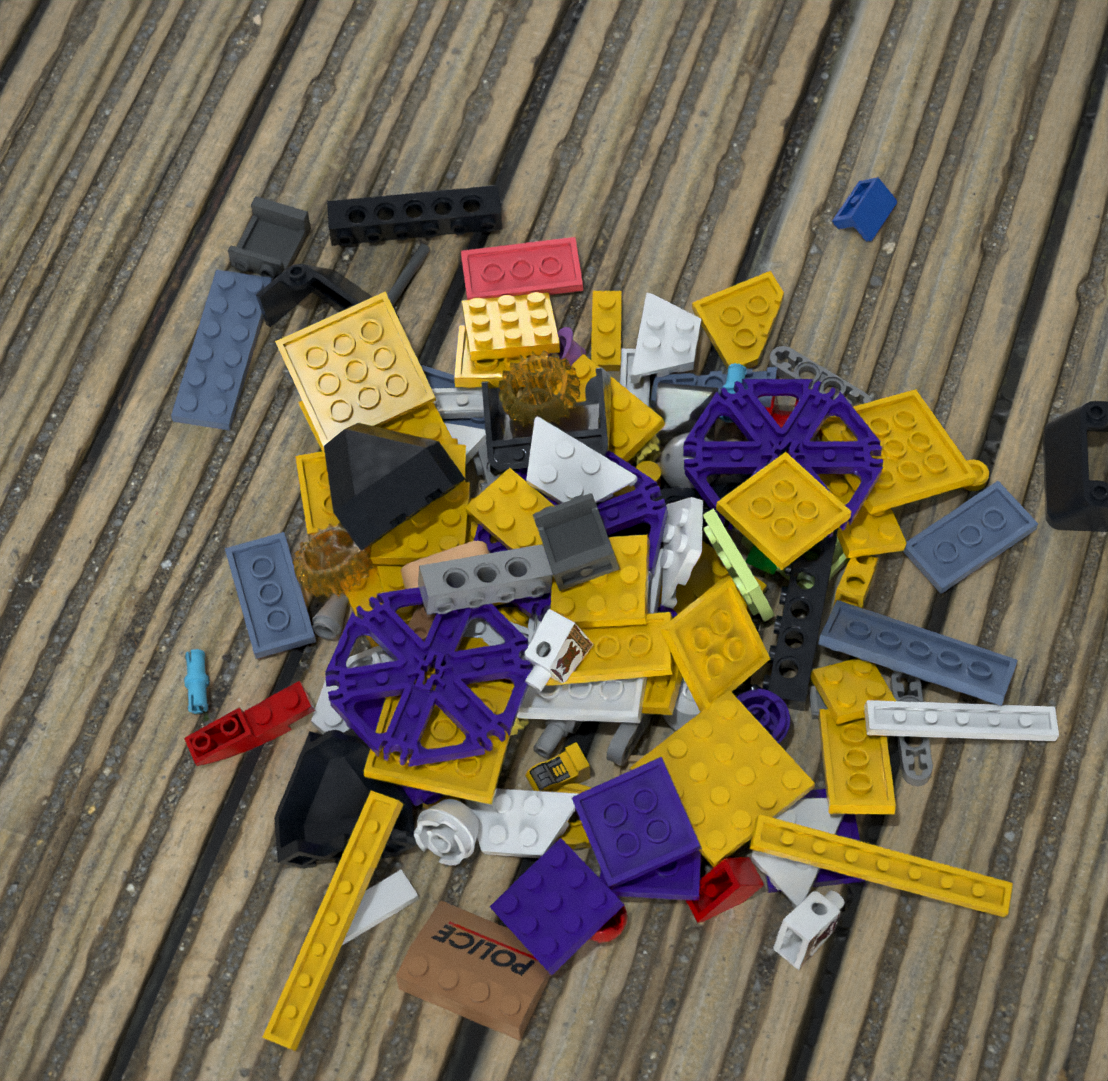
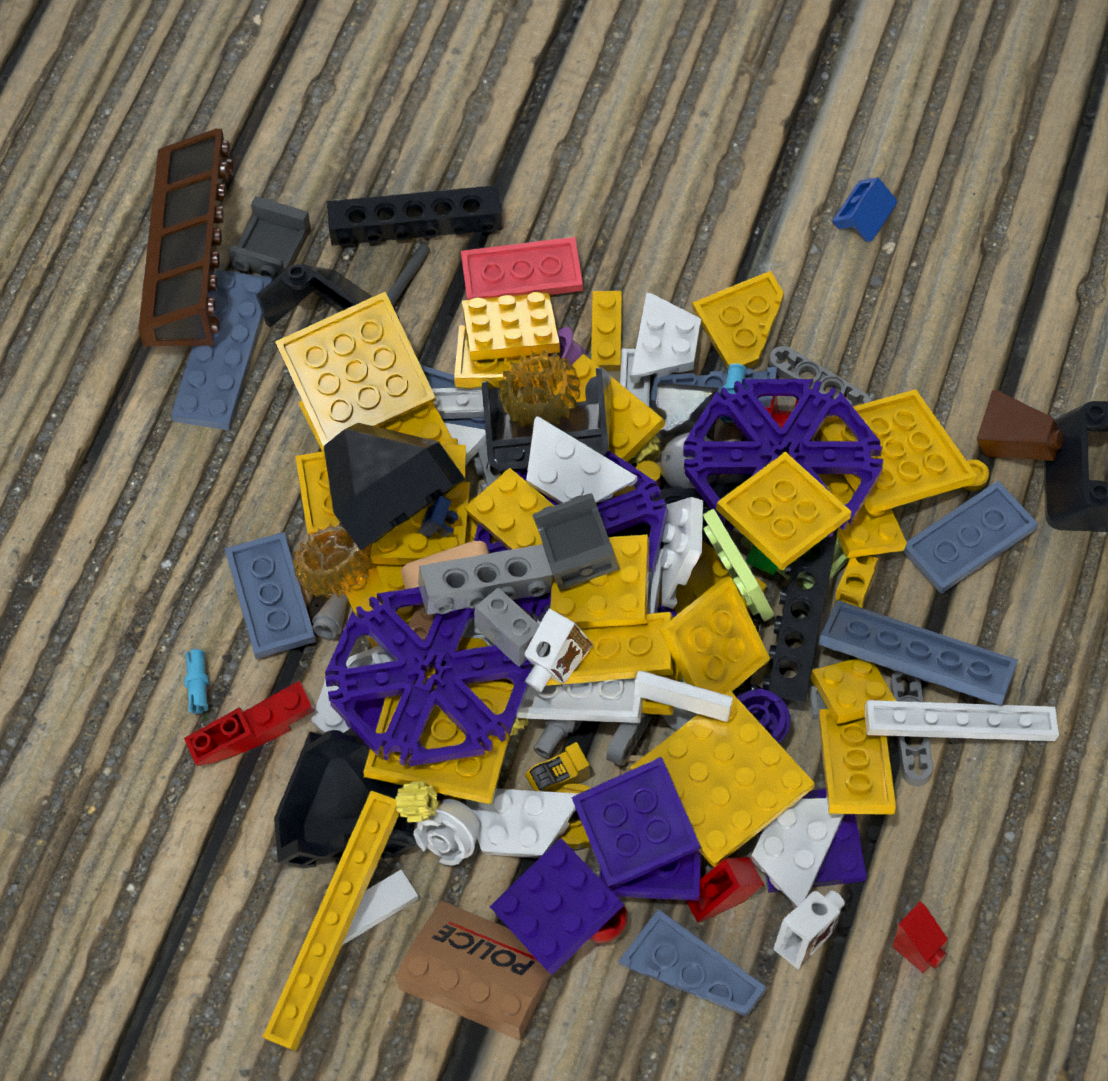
yellow plate [750,814,1013,917] -> none
none -> window [138,128,234,346]
none -> light yellow gear [395,781,438,822]
none -> dark blue tile [418,495,459,538]
none -> light grey brick [475,588,539,667]
none -> sand blue wing [618,909,766,1017]
none -> white tile [634,671,733,722]
none -> red slope [893,901,948,973]
none -> reddish brown slope [977,390,1063,461]

